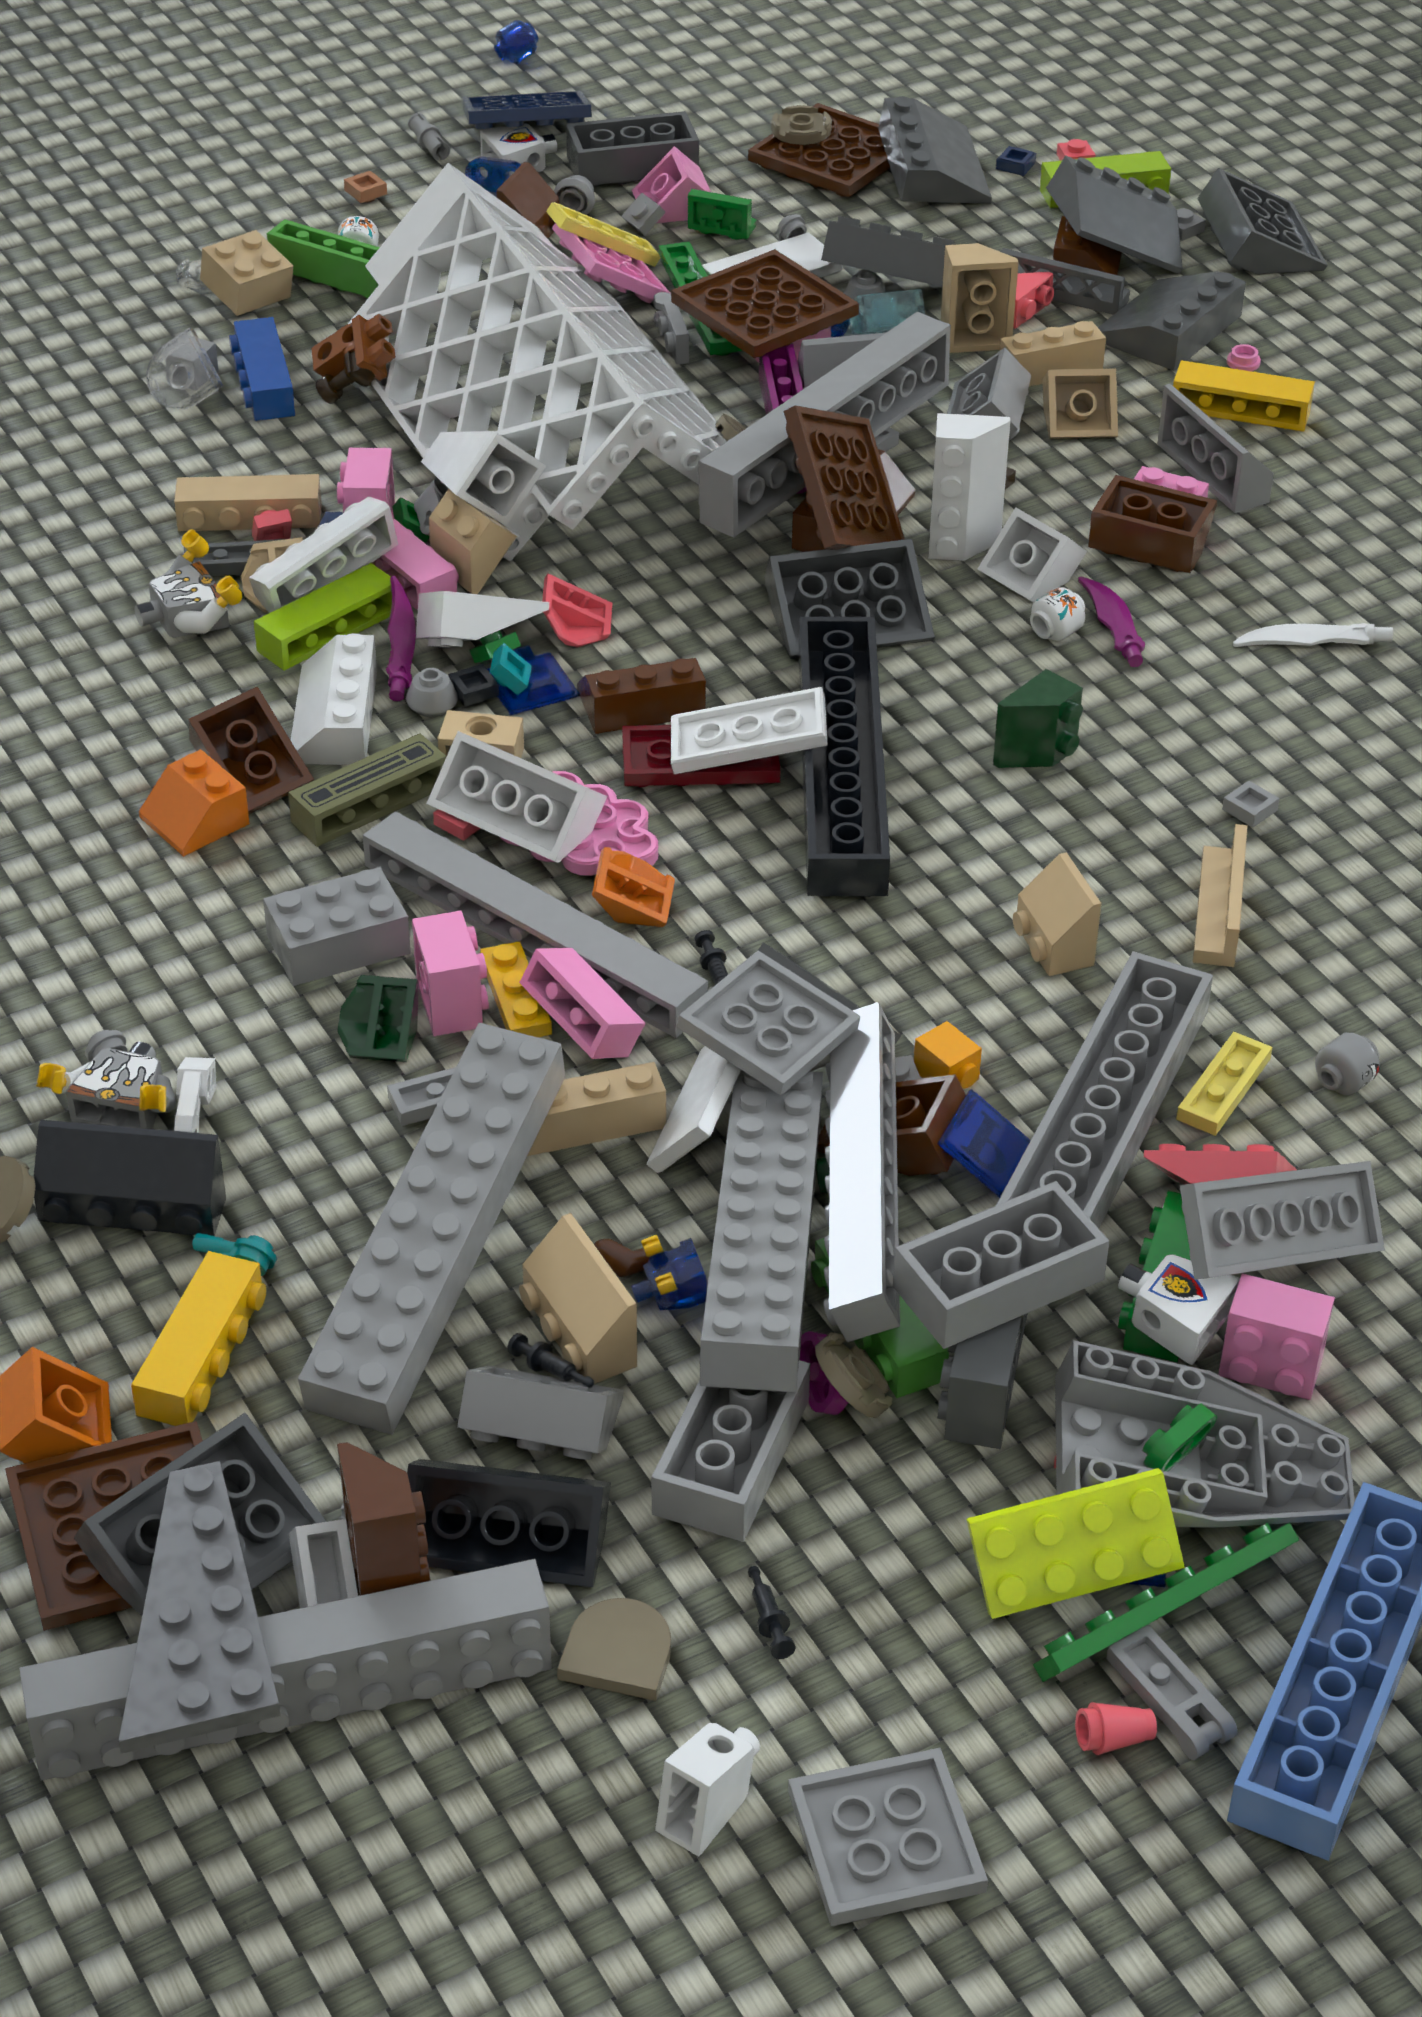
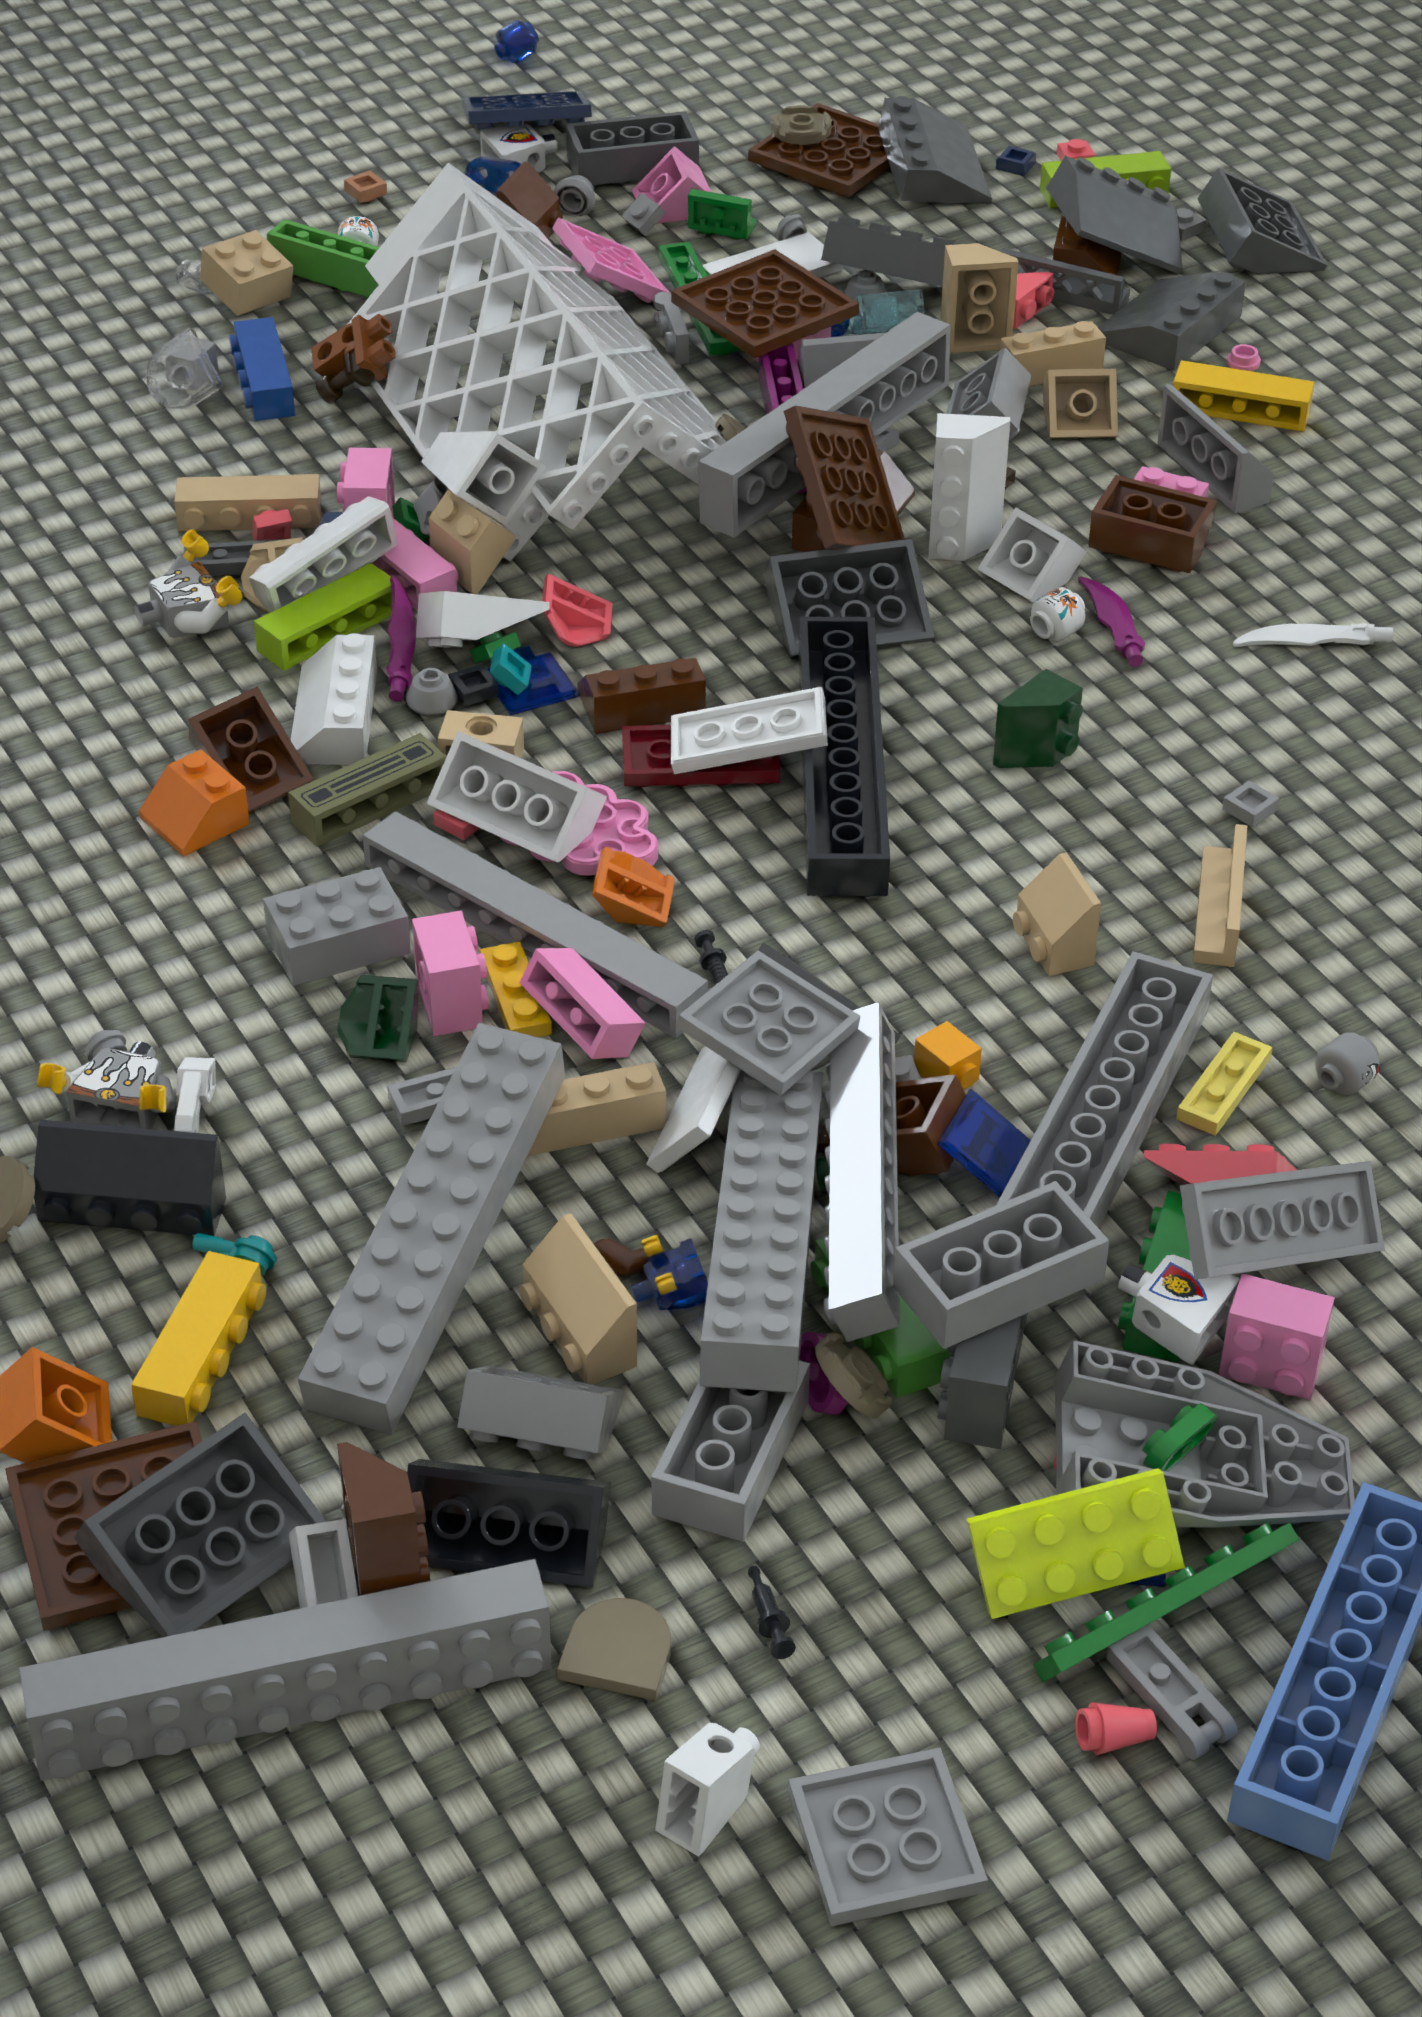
flat silver wing [118,1461,281,1754] -> none
light grey pin [408,113,450,160] -> none
black piece [507,1333,594,1389] -> none
light yellow tile [546,202,661,267] -> none

